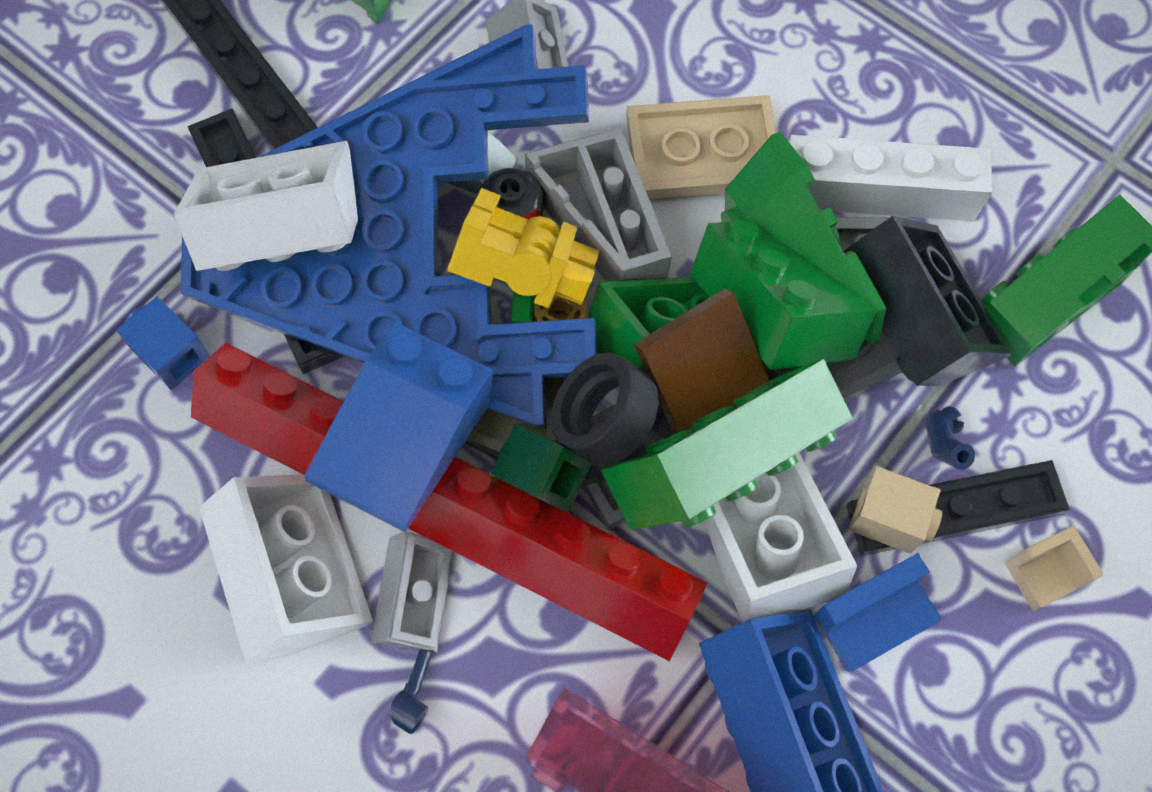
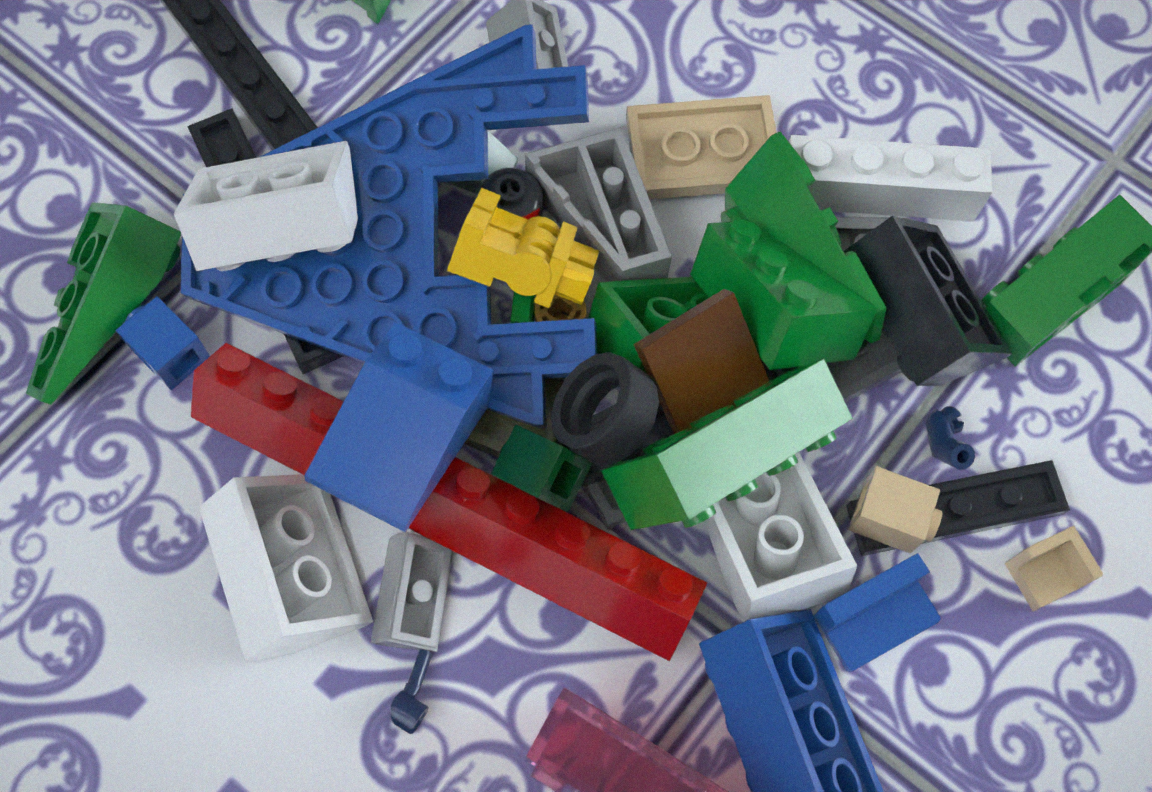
none -> green wedge [26,202,181,405]

